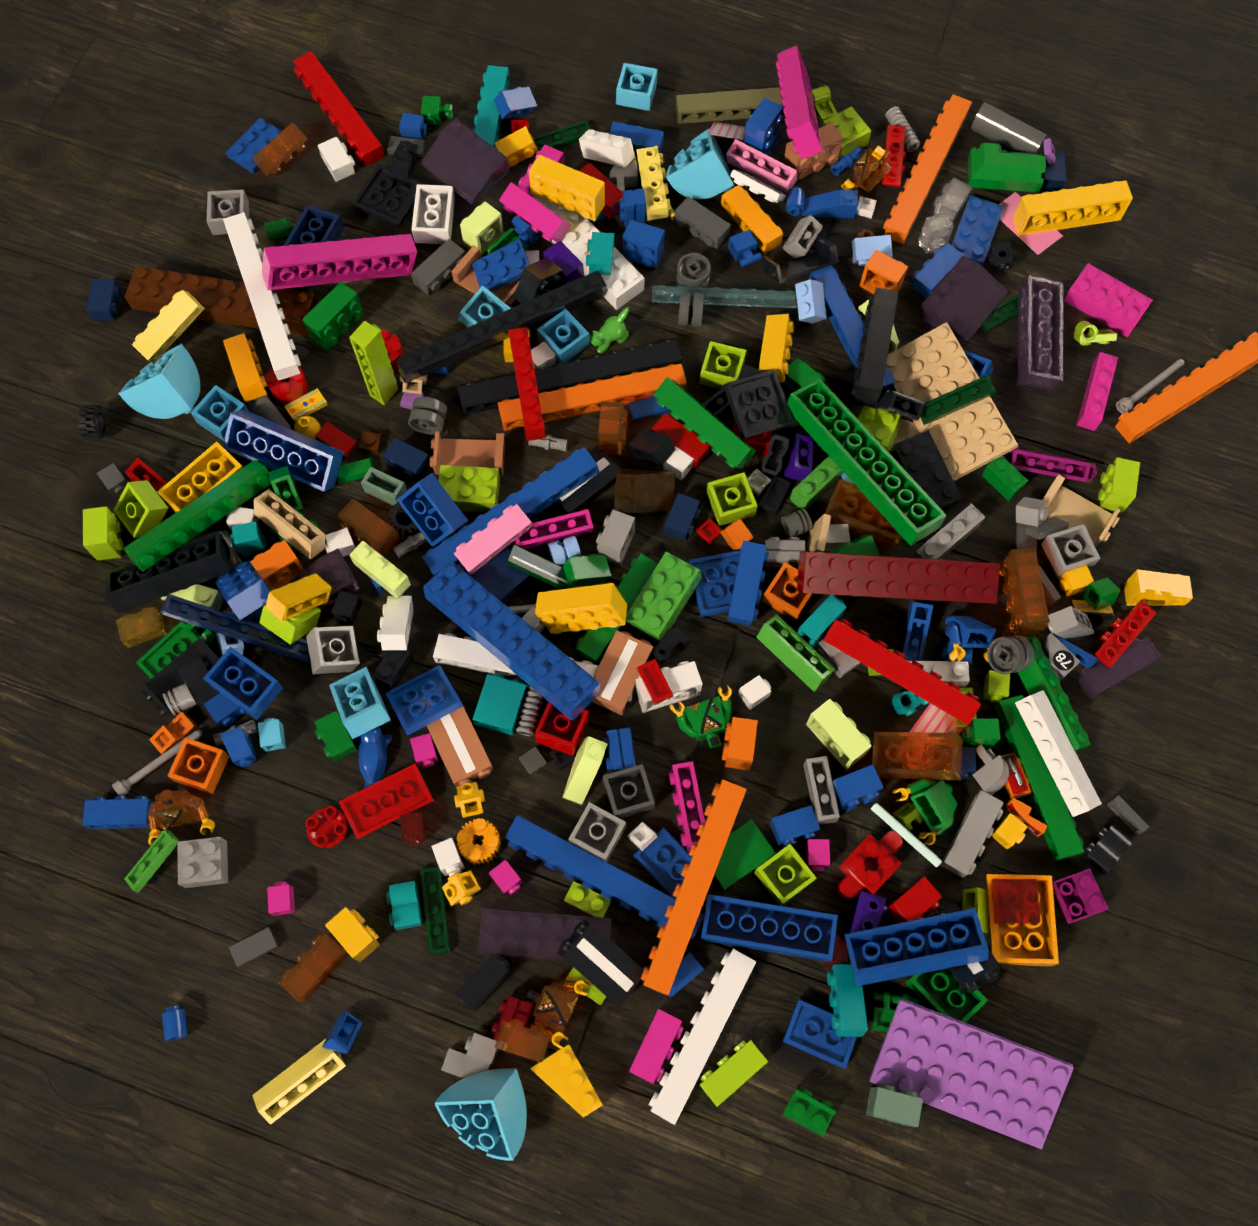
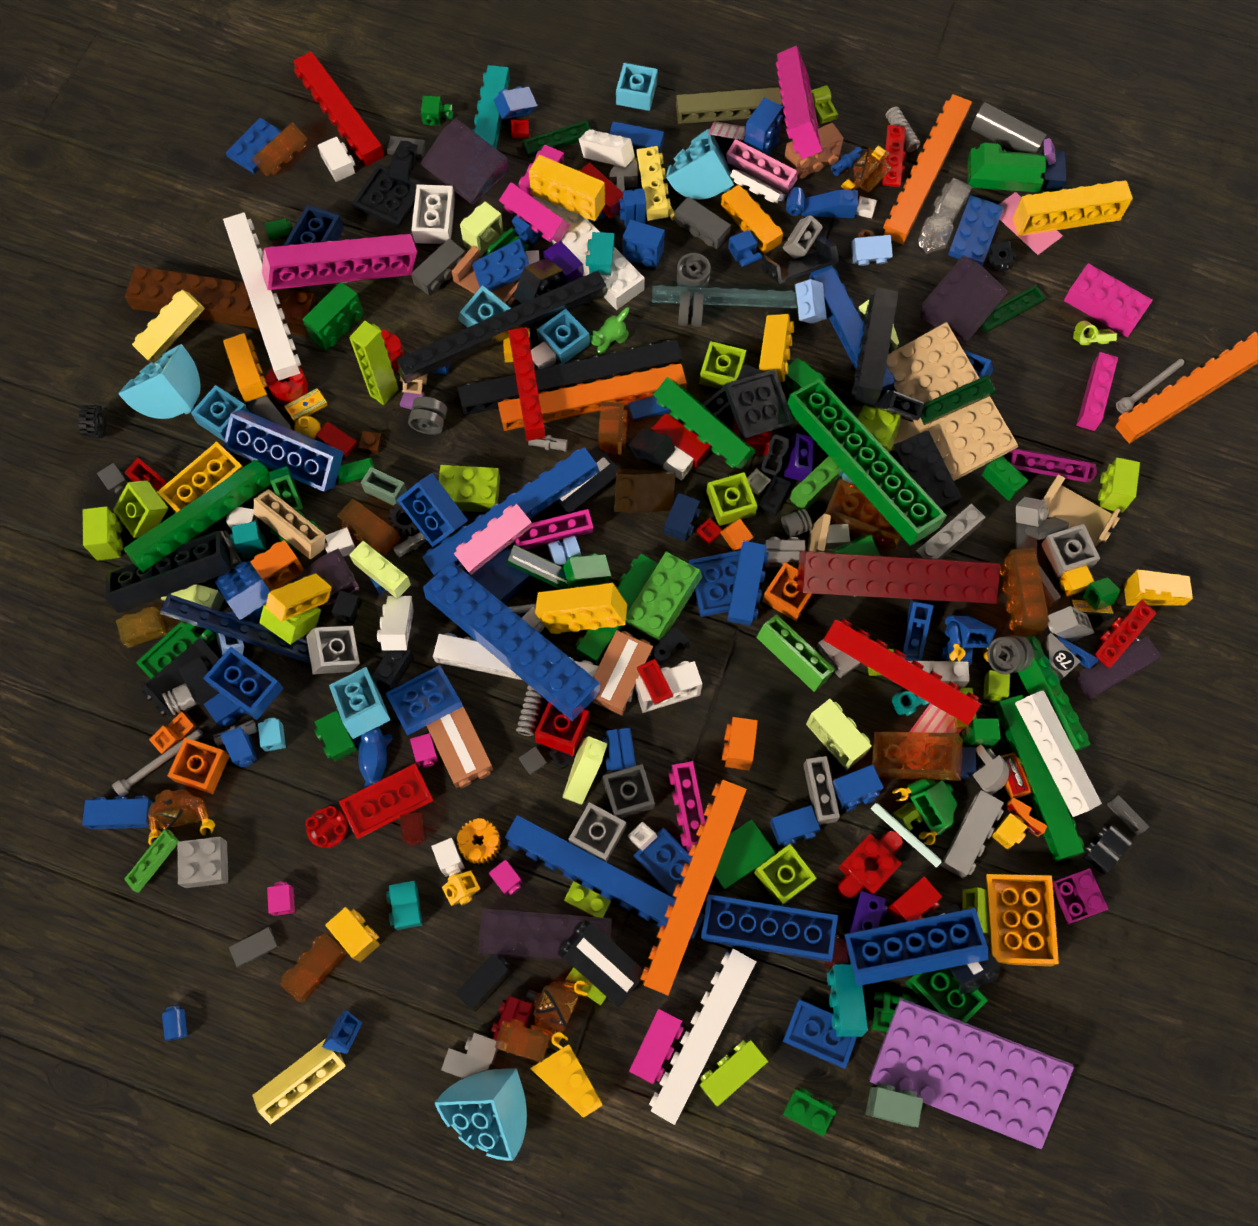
dark blue brick [86,278,122,321] -> none
light grey brick [207,190,249,235] -> none
dark blue brick [383,438,430,481] -> none
blue brick [399,113,428,140] -> none
dark green tile [420,866,451,956] -> none
nougat panel [430,432,506,476] -> none
yellow brick [454,782,485,818] -> none
teal brick [472,674,528,735] -> none
yellow brick [495,126,538,168] -> none
light grey brick [596,510,635,566] -> none
blue tile [668,953,704,998] -> none
green torso [670,685,732,749] -> none
white brick [738,675,771,710] -> none
teal brick [797,594,846,649] -> none
dark pink brick [805,839,830,872] -> none
lime brick [822,106,871,160] -> none
orange brick [859,250,908,294] -> none
blue brick [911,243,964,300] -> none
clear red plate [991,879,1041,924] -> none
clear purple brick [1017,276,1063,391] -> none

